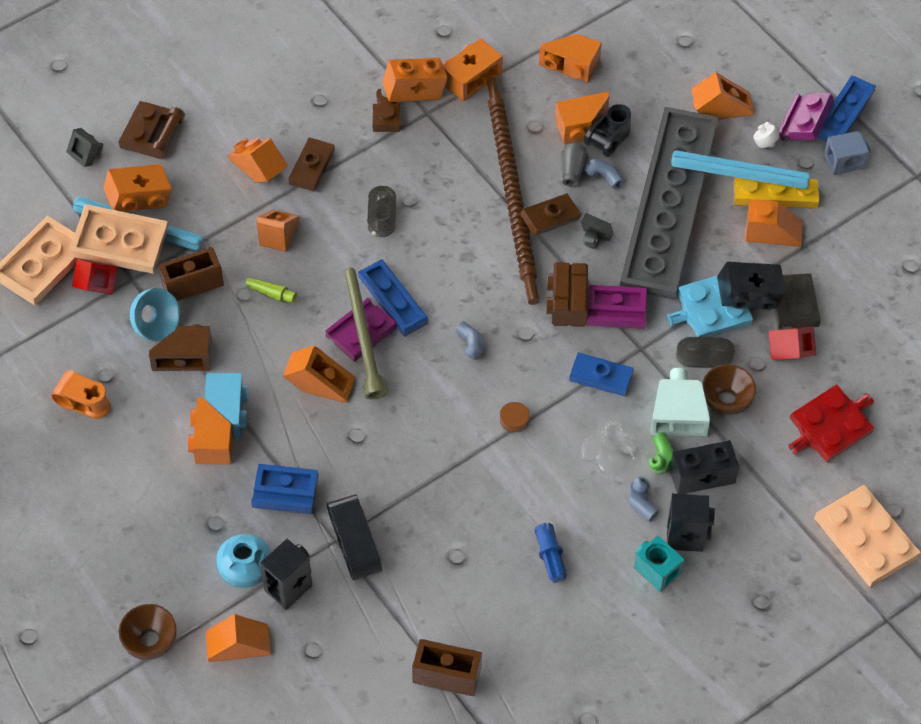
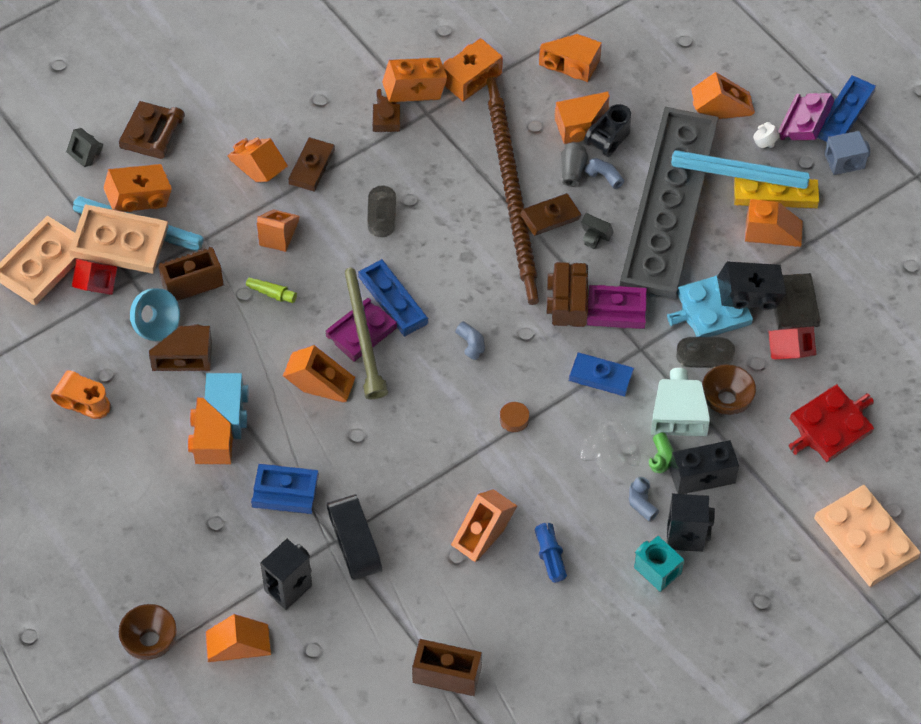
medium azure piece [216,534,271,588] -> none
none -> orange slope [451,489,517,562]

